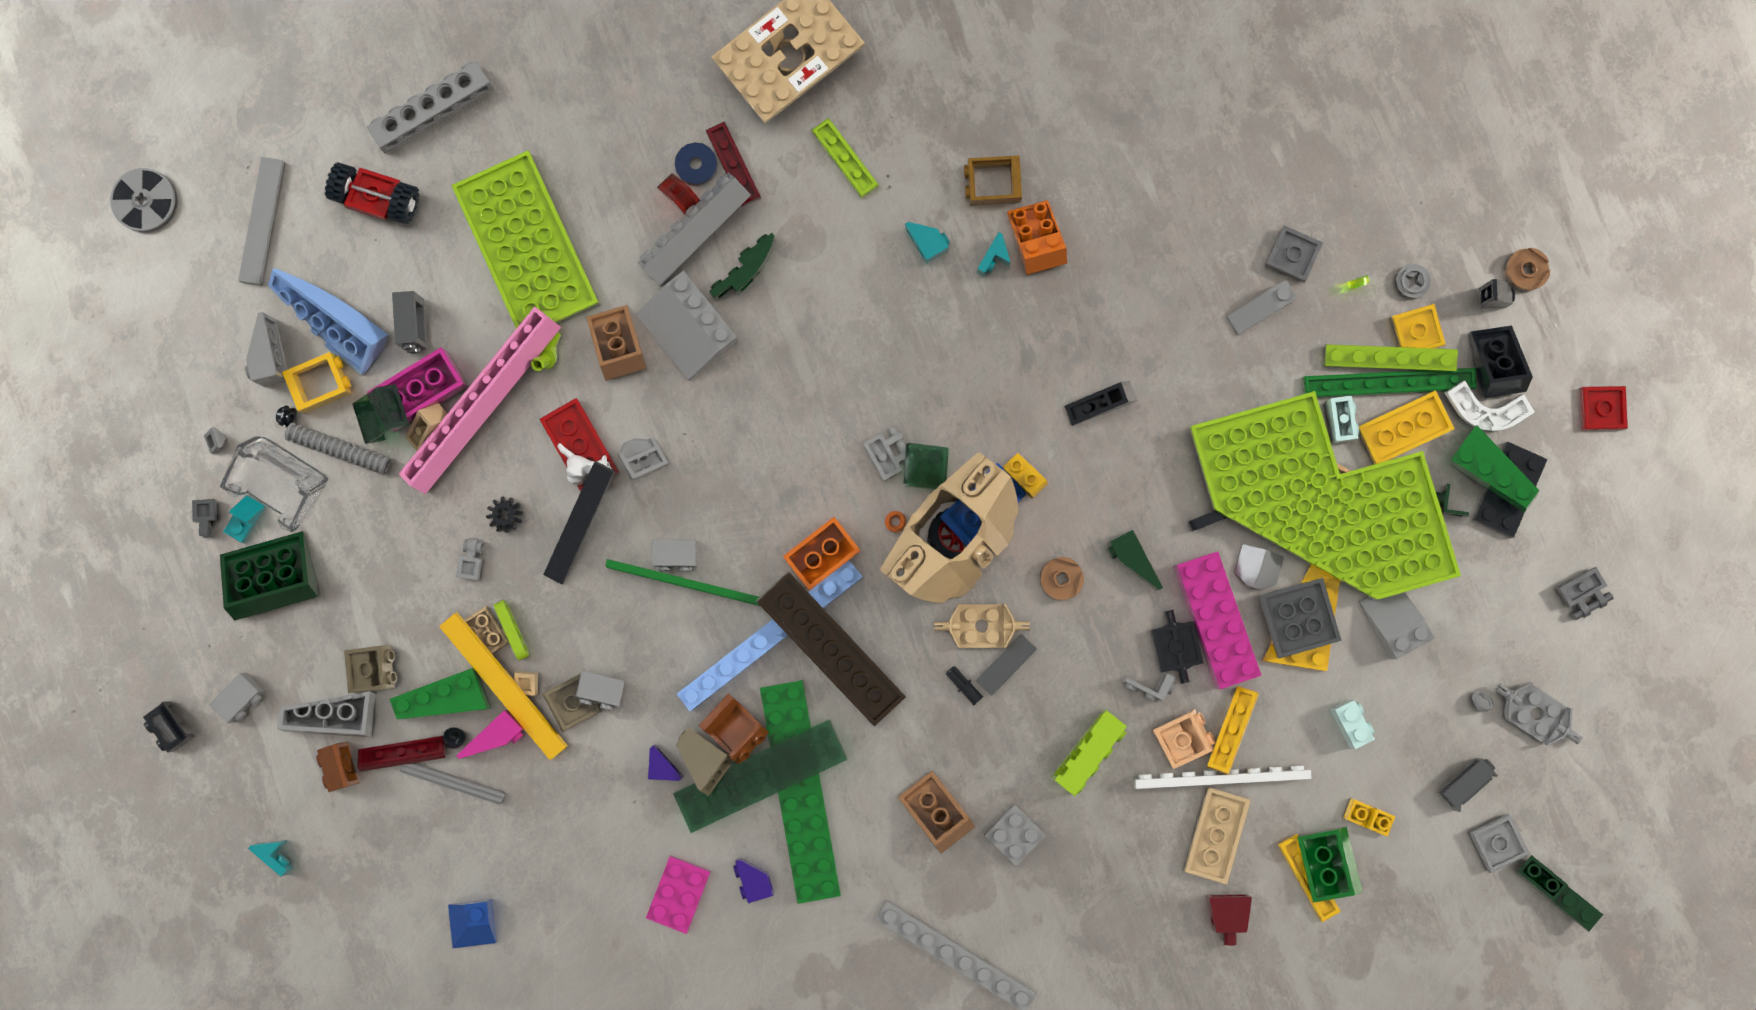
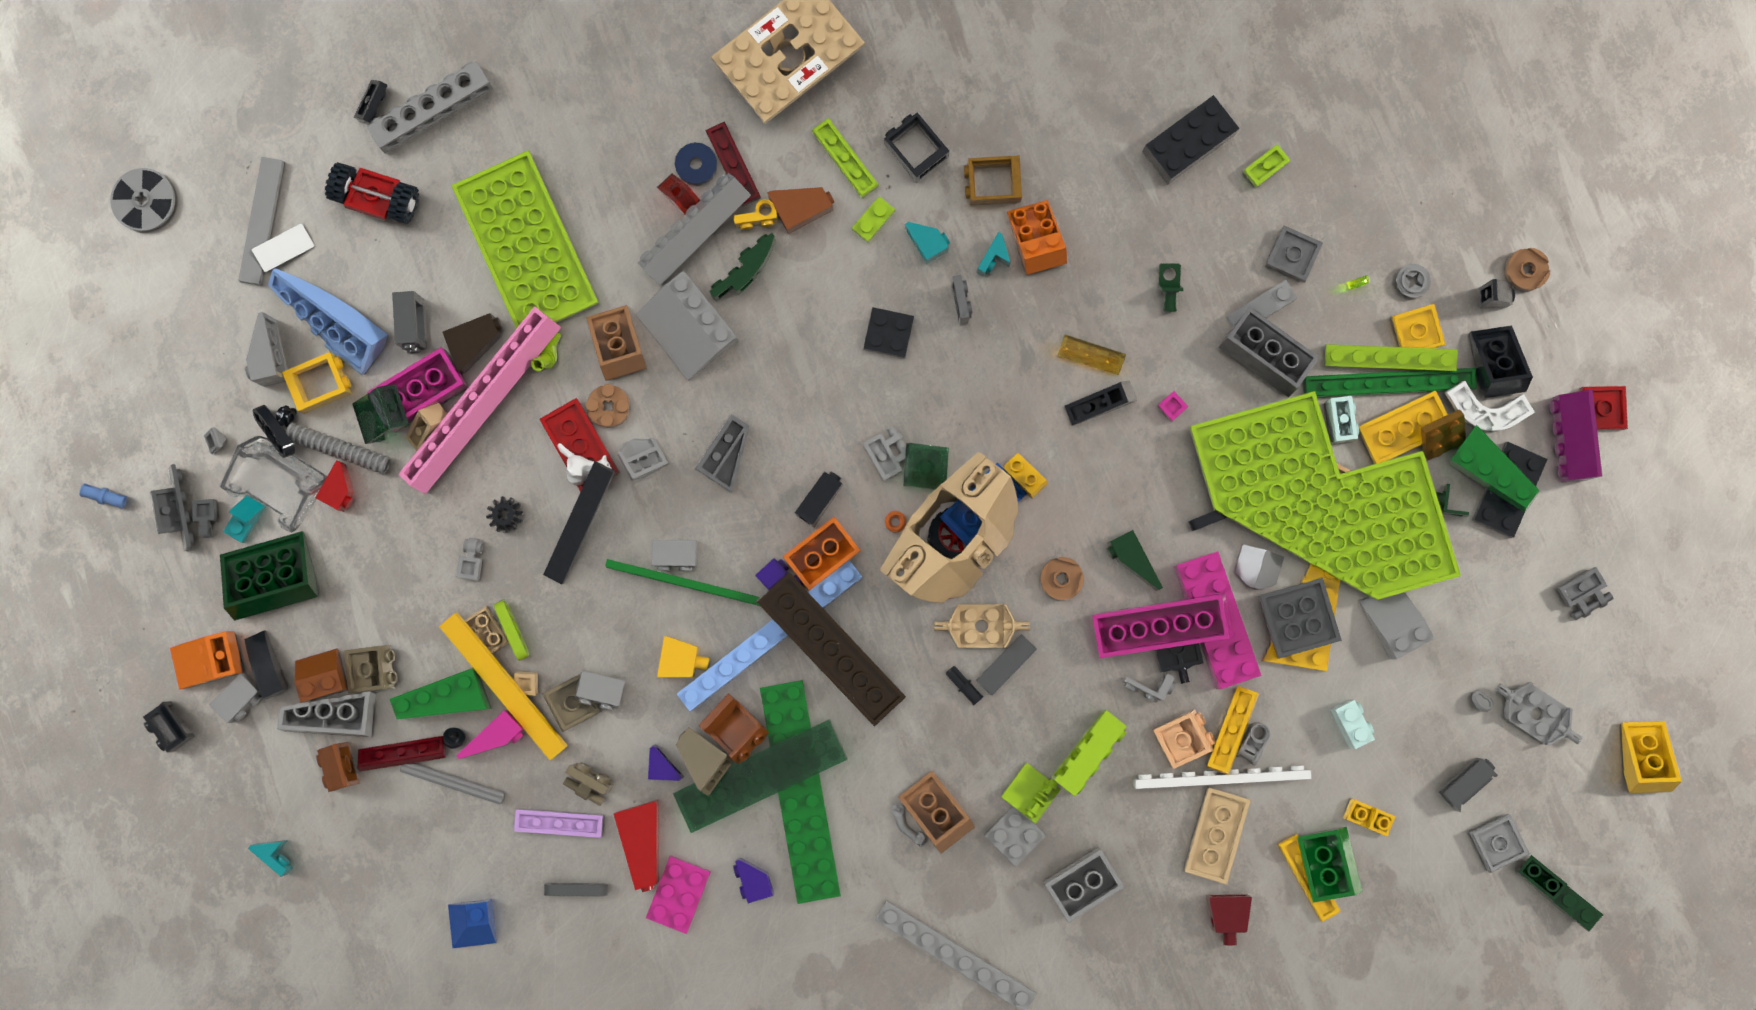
none -> medium blue pin [79,483,127,509]
none -> dark grey bracket [150,464,194,551]
none -> orange slope [170,631,244,690]
none -> black slope [244,630,288,699]
none -> white sticker [252,224,315,272]
none -> black beam [253,405,295,458]
none -> dark orange slope [294,648,348,703]
none -> red slope [315,460,354,512]
none -> black plate [353,80,388,123]
none -> dark brown slope [442,313,503,374]
none -> lavender plate [514,809,604,838]
none -> dark grey beam [544,883,608,896]
none -> dark tan plate [563,762,614,806]
none -> medium nougat plate [586,384,630,428]
none -> red slope [614,800,659,892]
none -> yellow torso [657,636,710,677]
none -> flat silver wedge [695,414,749,492]
none -> yellow plate [734,199,778,230]
none -> dark purple slope [755,558,804,589]
none -> dark orange slope [767,187,835,234]
none -> black slope [795,471,843,528]
none -> lime plate [852,196,895,243]
none -> black plate [863,307,914,358]
none -> black window [884,112,950,183]
none -> light grey piece [892,804,928,847]
none -> flat silver plate [951,275,973,326]
none -> lime hinge [1001,762,1061,824]
none -> light grey brick [1043,847,1124,923]
none -> clear yellow plate [1058,335,1126,375]
none -> dark pink brick [1092,593,1233,658]
none -> black brick [1142,95,1240,185]
none -> dark pink plate [1157,391,1188,422]
none -> dark green bracket [1158,263,1183,312]
none -> flat silver slope [1219,307,1319,398]
none -> light grey piece [1236,722,1270,766]
none -> lime plate [1243,144,1291,188]
none -> pearl gold plate [1421,409,1466,460]
none -> magenta slope [1550,390,1602,483]
none -> yellow slope [1621,721,1682,793]

